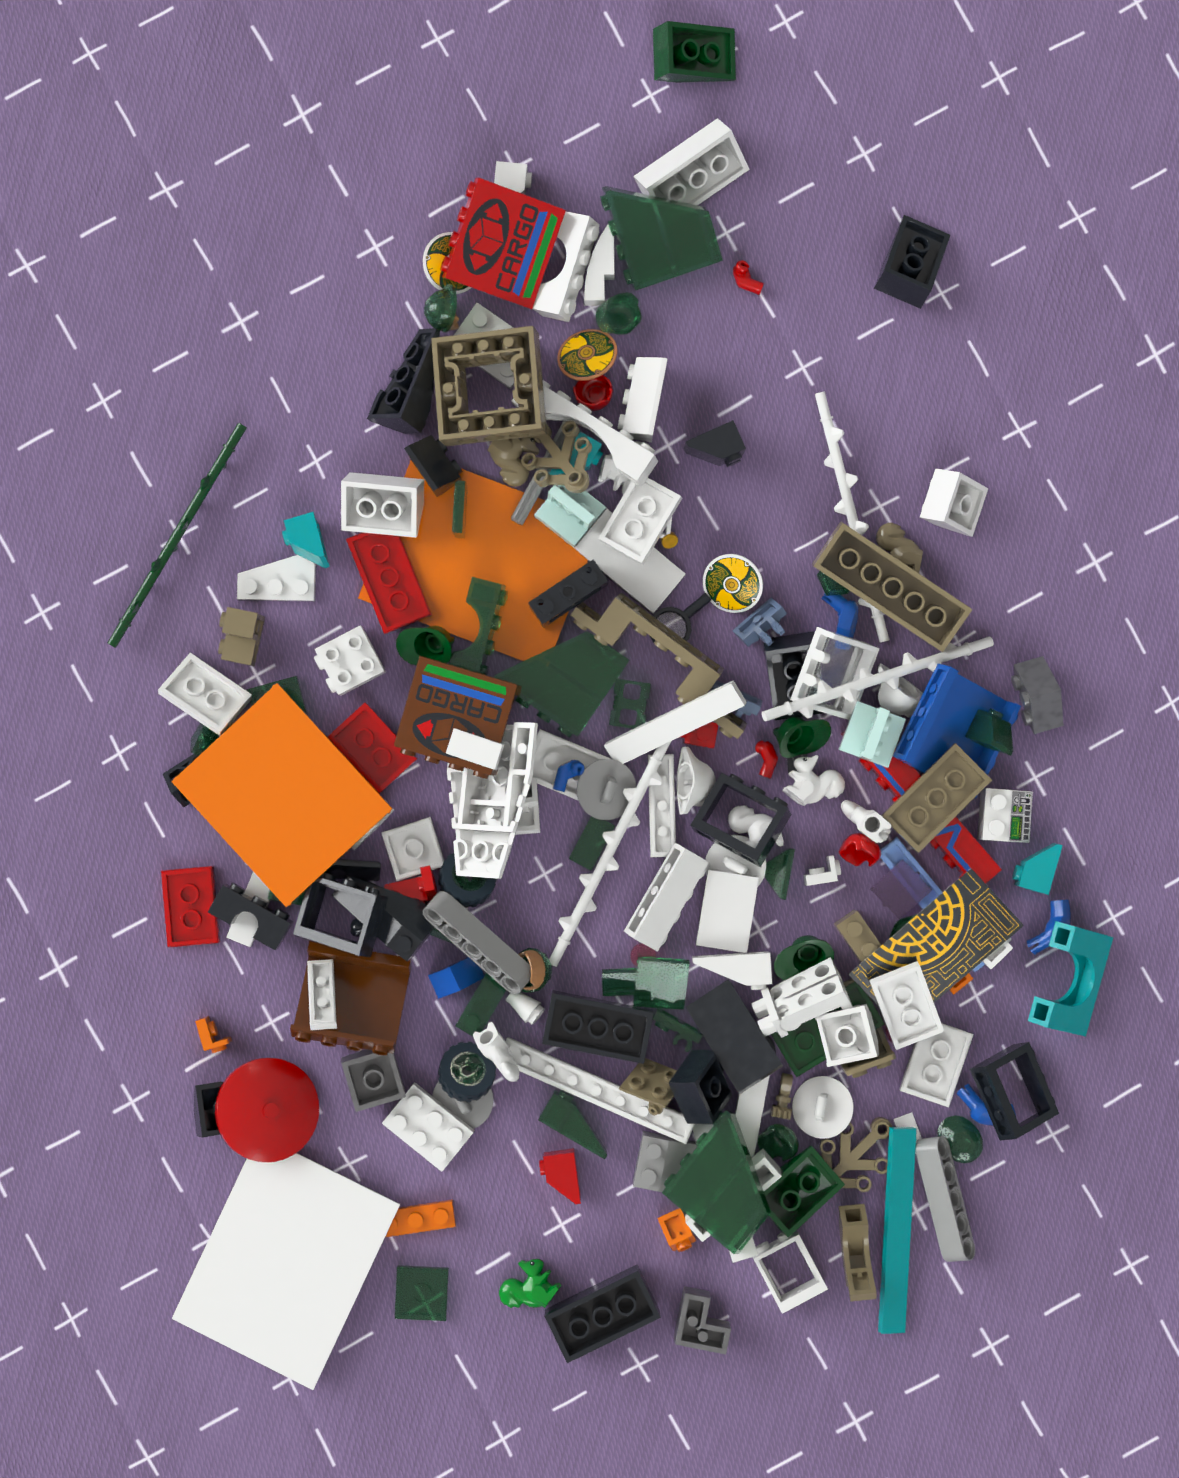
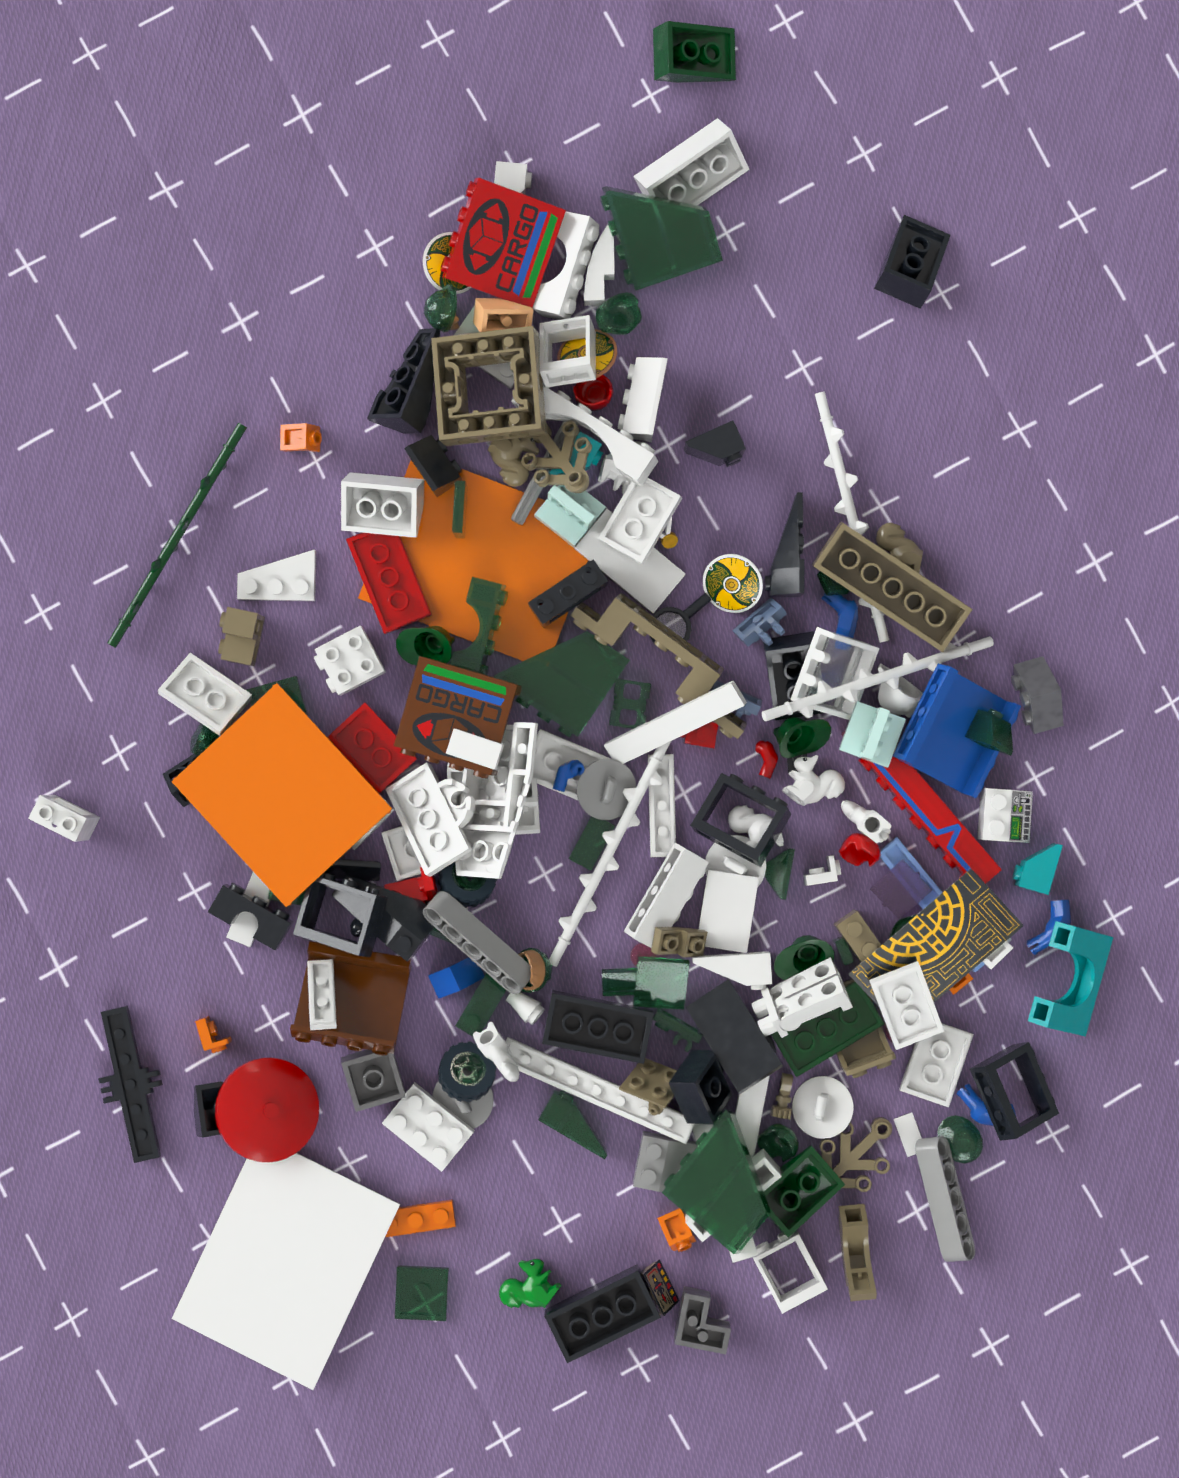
red tile [161,866,220,947] -> none
teal slope [282,512,330,568] -> none
red slope [539,1148,581,1204] -> none
white hat [676,747,716,814] -> none
red arm [733,260,764,295] -> none
white slope [815,1004,879,1067] -> none
teal tile [878,1127,917,1334] -> none
dark tan plate [881,743,992,853] -> none
white slope [920,469,988,537] -> none
none -> white window [28,795,100,842]
none -> black hinge [98,1005,163,1163]
none -> orange bracket [280,423,322,452]
none -> white plate [385,762,475,877]
none -> light nougat slope [473,298,533,332]
none -> white window [539,315,596,388]
none -> piece [641,1259,680,1316]
none -> dark tan slope [651,927,708,957]
none -> black wedge [764,492,804,597]
none -> clear green tile [832,936,854,965]

